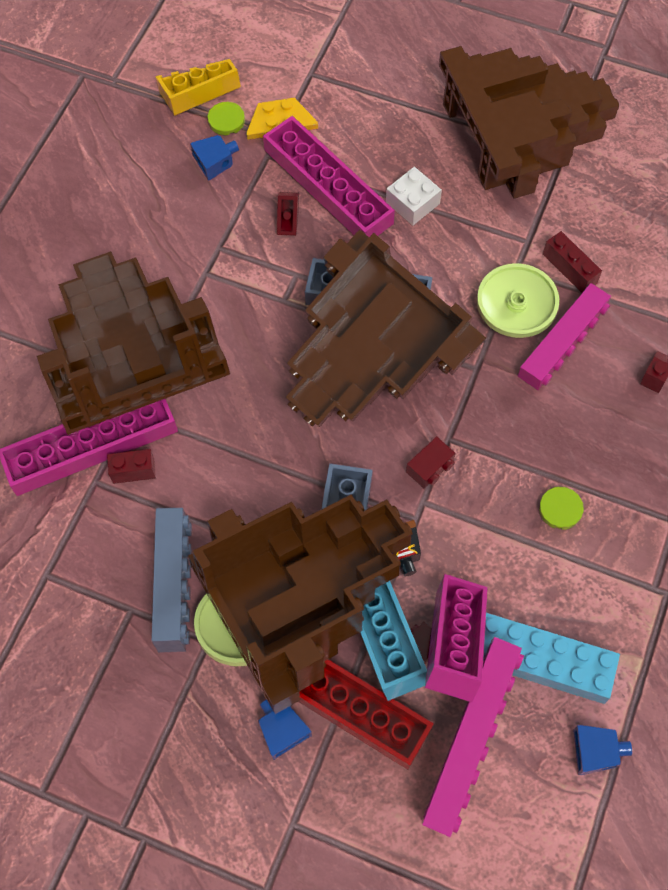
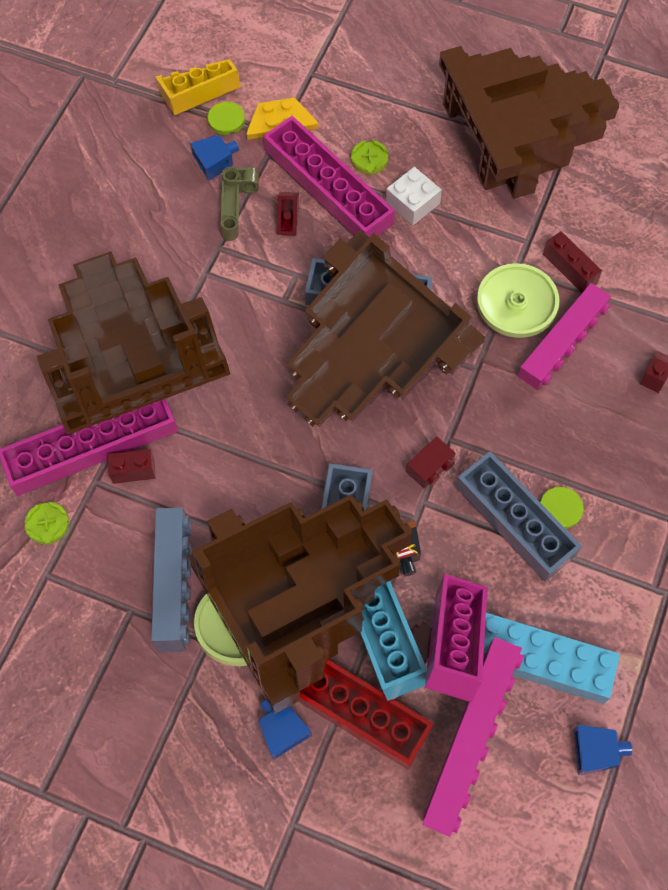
none -> lime tile [25,502,69,545]
none -> olive piece [220,167,259,241]
none -> lime tile [351,140,389,175]
none -> sand blue brick [455,451,582,582]

